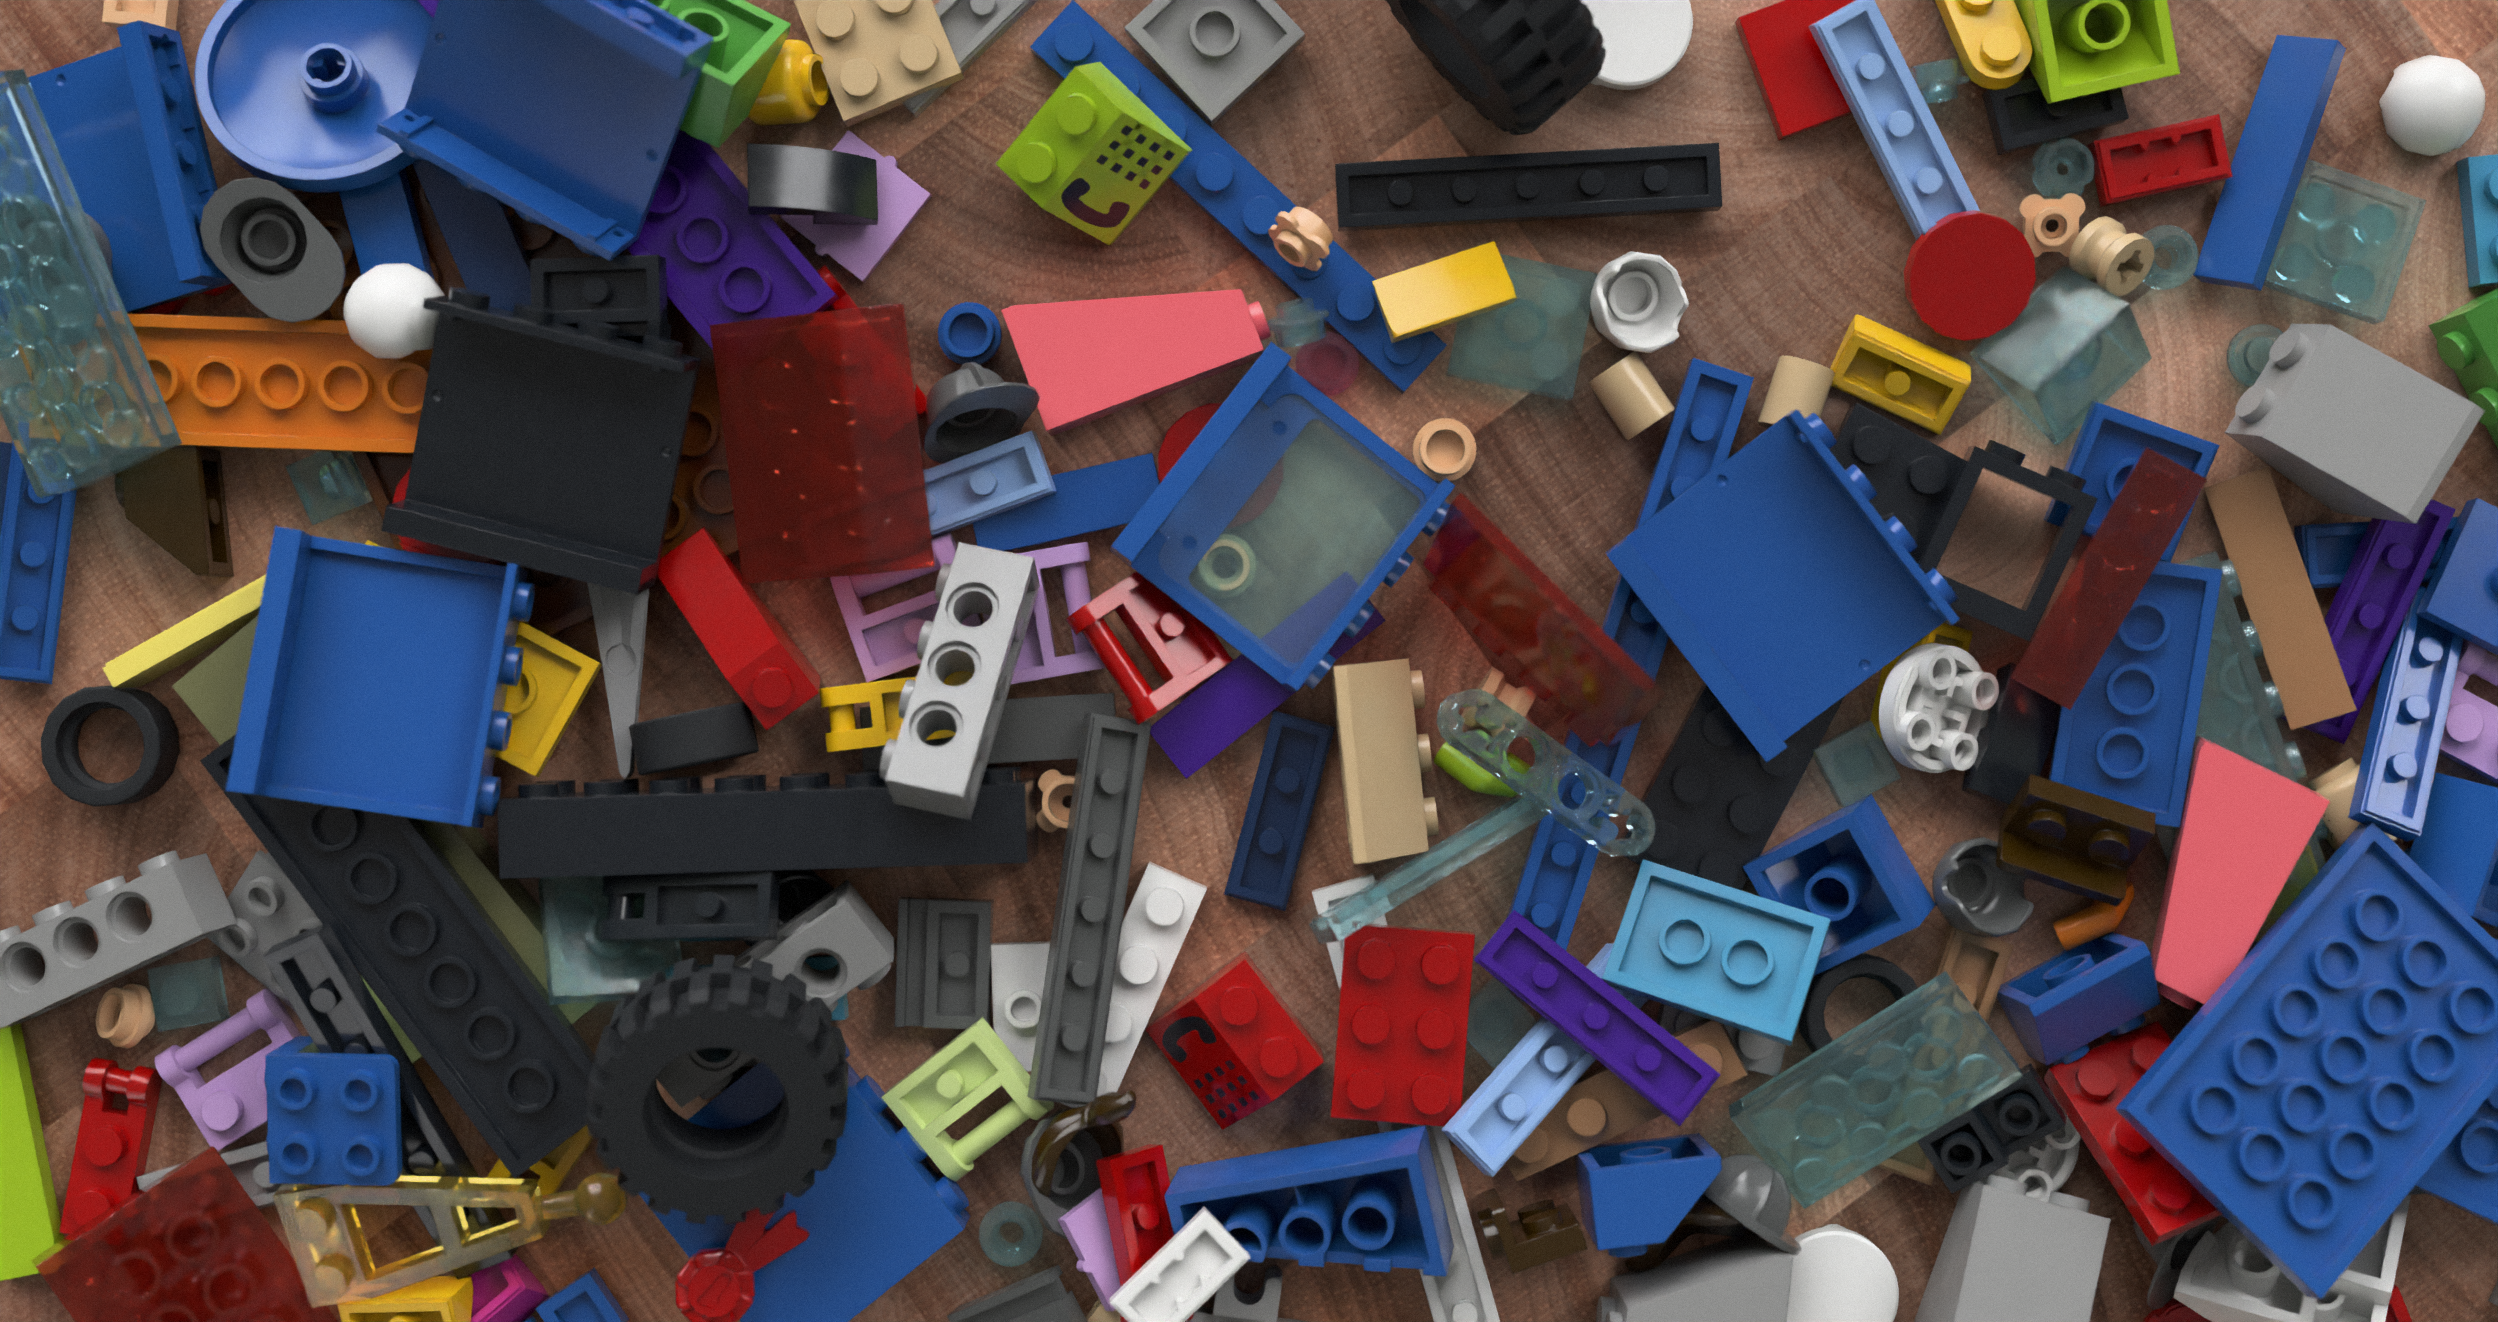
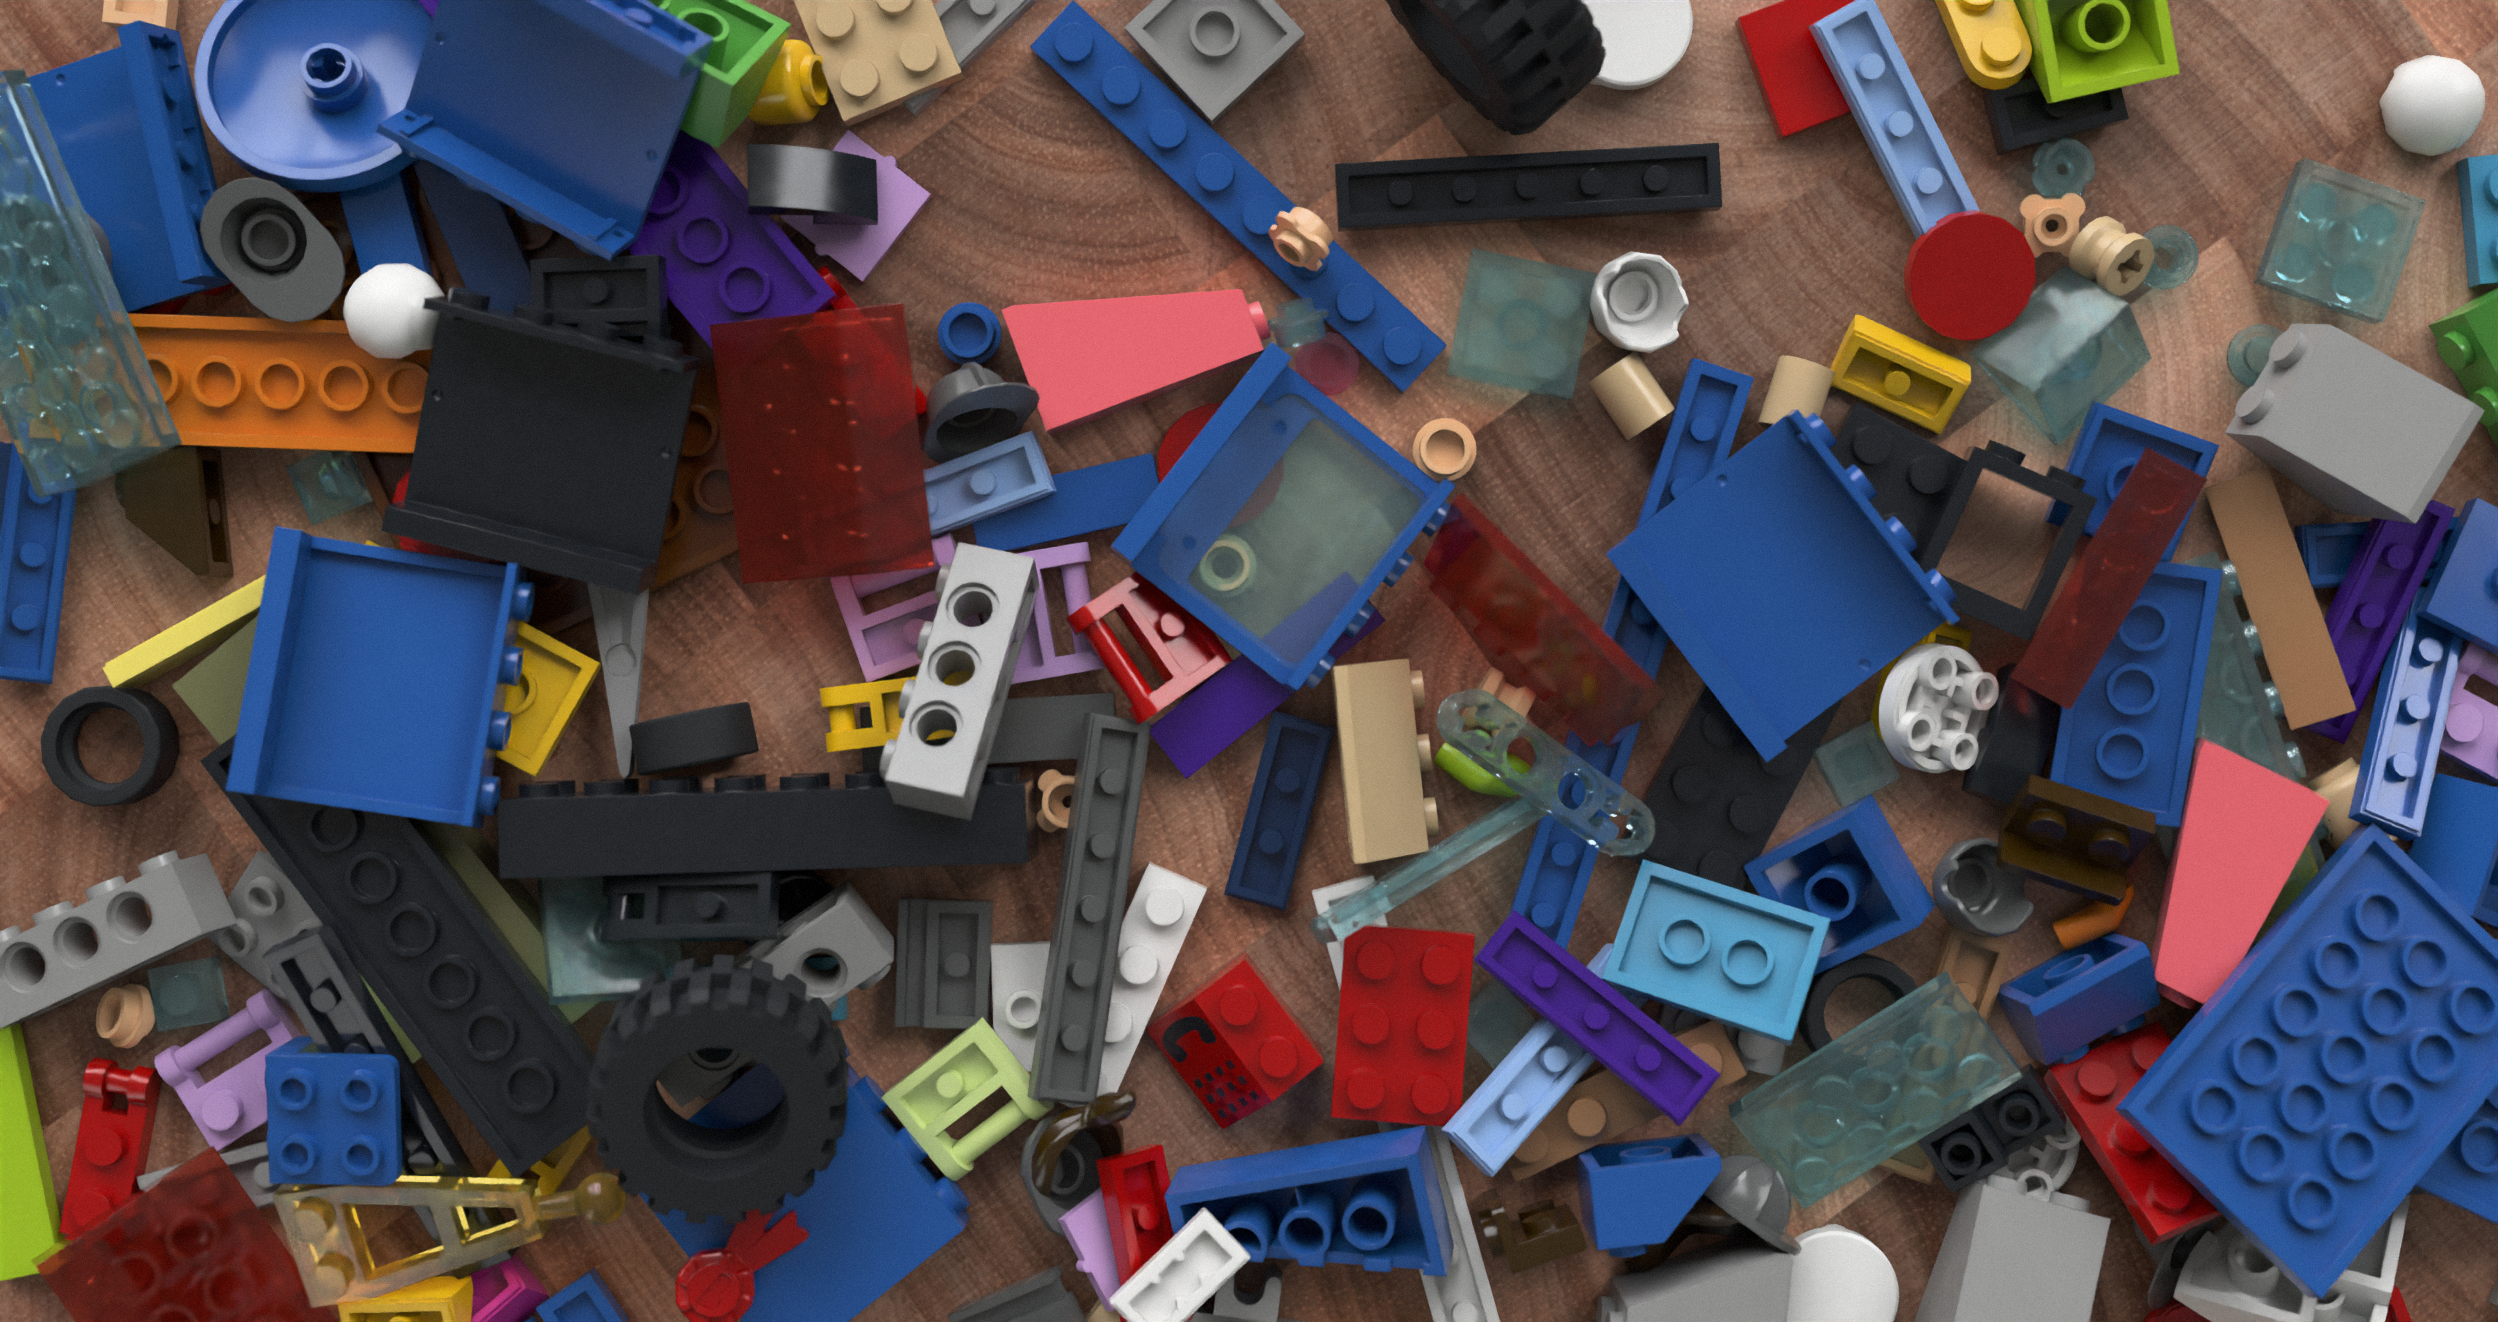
red slope [657,526,821,731] -> none
clear light blue plate [979,1201,1043,1267] -> none
lime slope [996,62,1192,245] -> none
yellow slope [1372,241,1517,343] -> none
clear light blue plate [1909,58,1969,105] -> none
red plate [2087,114,2233,207] -> none
blue tile [2193,35,2346,291] -> none

